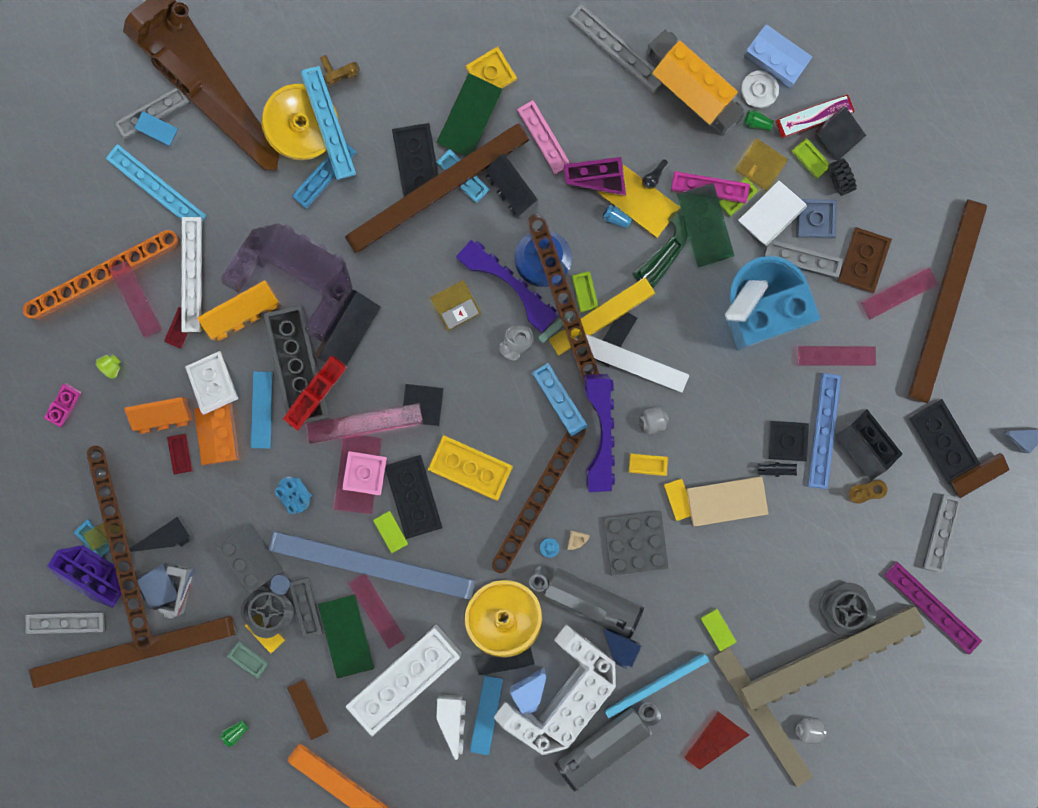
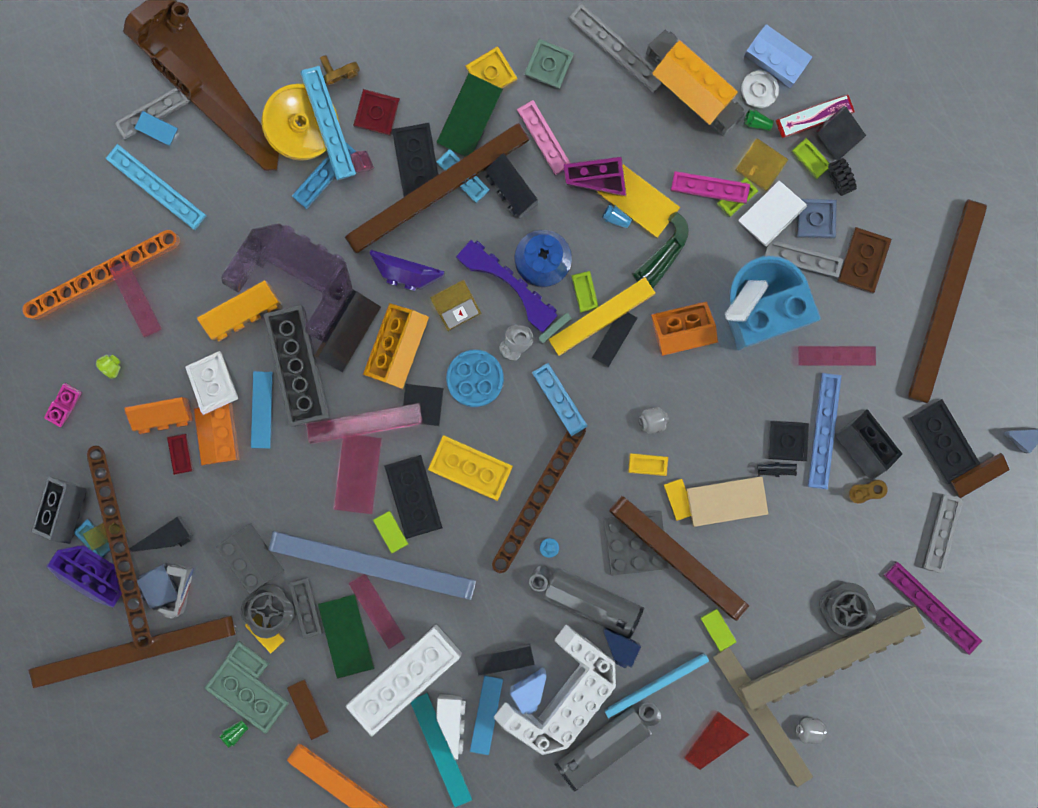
light grey plate [26,612,105,634] -> none
dark red tile [164,307,190,349] -> none
white tile [182,217,202,332] -> none
sand blue tile [270,575,290,595] -> none
dark azure plate [275,477,312,514] -> none
red slope [283,355,348,431] -> none
bright pink plate [343,451,387,495] -> none
yellow dish [465,580,543,657] -> none
reddish brown beam [527,214,599,412] -> none
tan tile [567,531,590,550] -> none
white tile [577,334,689,392] -> none
dark purple arch [584,374,615,492] -> none
black piece [642,159,668,189] -> none
clear green tile [676,183,735,267] -> none
clear pink tile [861,267,938,319] -> none
none -> black slope [31,477,87,544]
none -> sand green tile [204,657,290,734]
none -> clear pink tile [351,151,374,173]
none -> dark red tile [353,89,400,136]
none -> light orange slope [363,303,429,389]
none -> dark purple wedge [370,250,445,291]
none -> teal tile [410,692,473,807]
none -> dark azure tile [446,350,504,407]
none -> sand green plate [524,39,574,89]
none -> reddish brown beam [609,496,749,621]
none -> orange slope [651,301,718,356]

